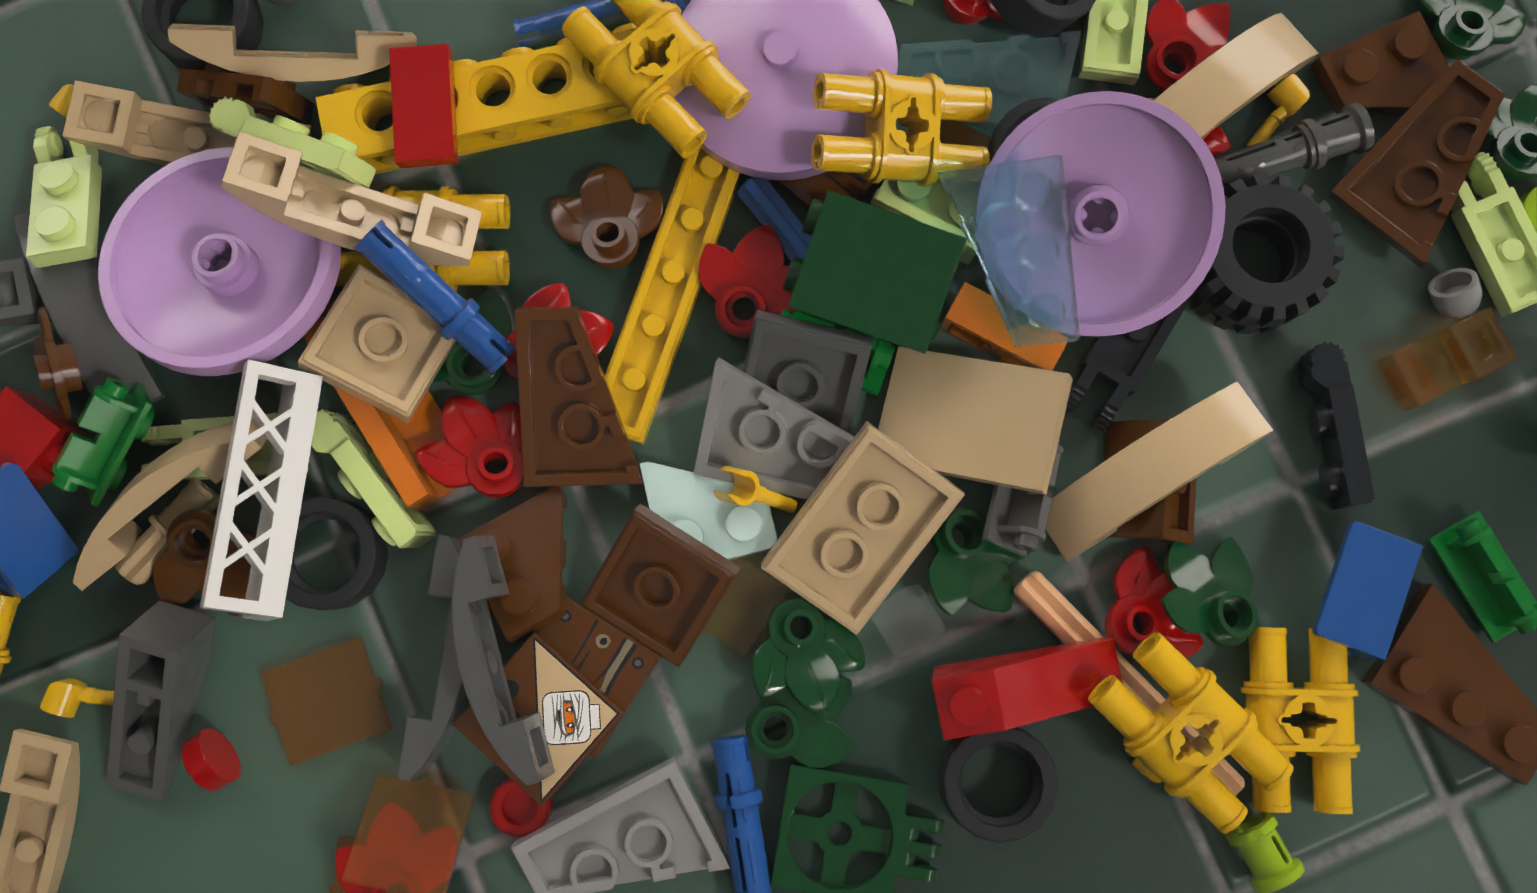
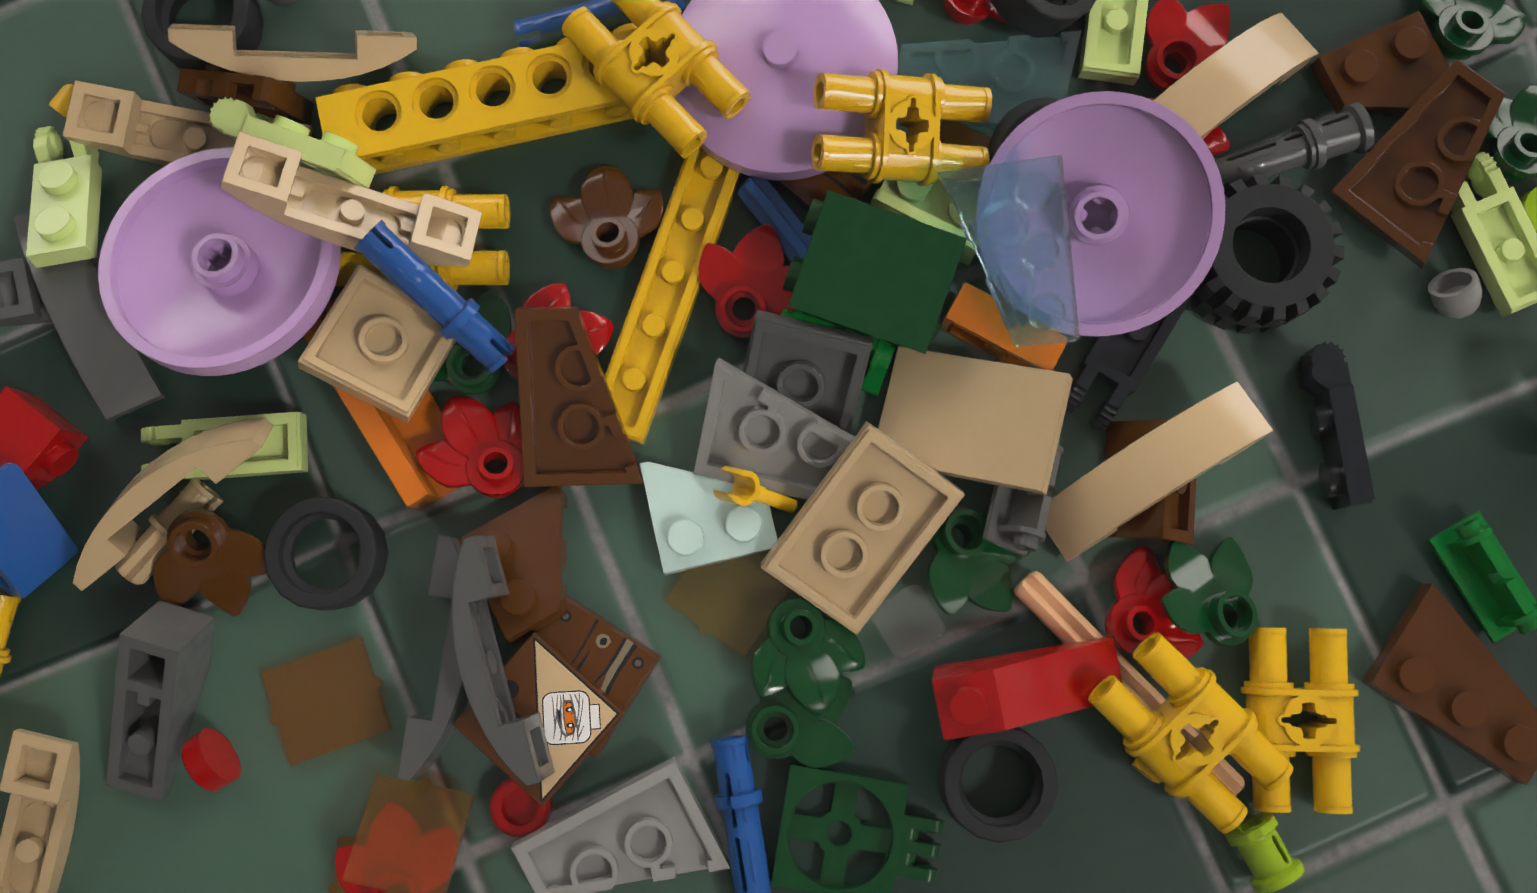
reddish brown plate [33,307,83,422] -> none
yellow hand [40,678,114,718] -> none
green hinge [51,377,154,507] -> none
white fence [200,360,323,621] -> none
yellowish green hinge [311,409,437,548] -> none
red tile [389,44,459,168] -> none
reddish brown tile [580,504,741,668] -> none
yellow hand [1246,74,1310,147] -> none
blue panel [1312,522,1423,660] -> none
clear orange slope [1376,307,1518,412] -> none

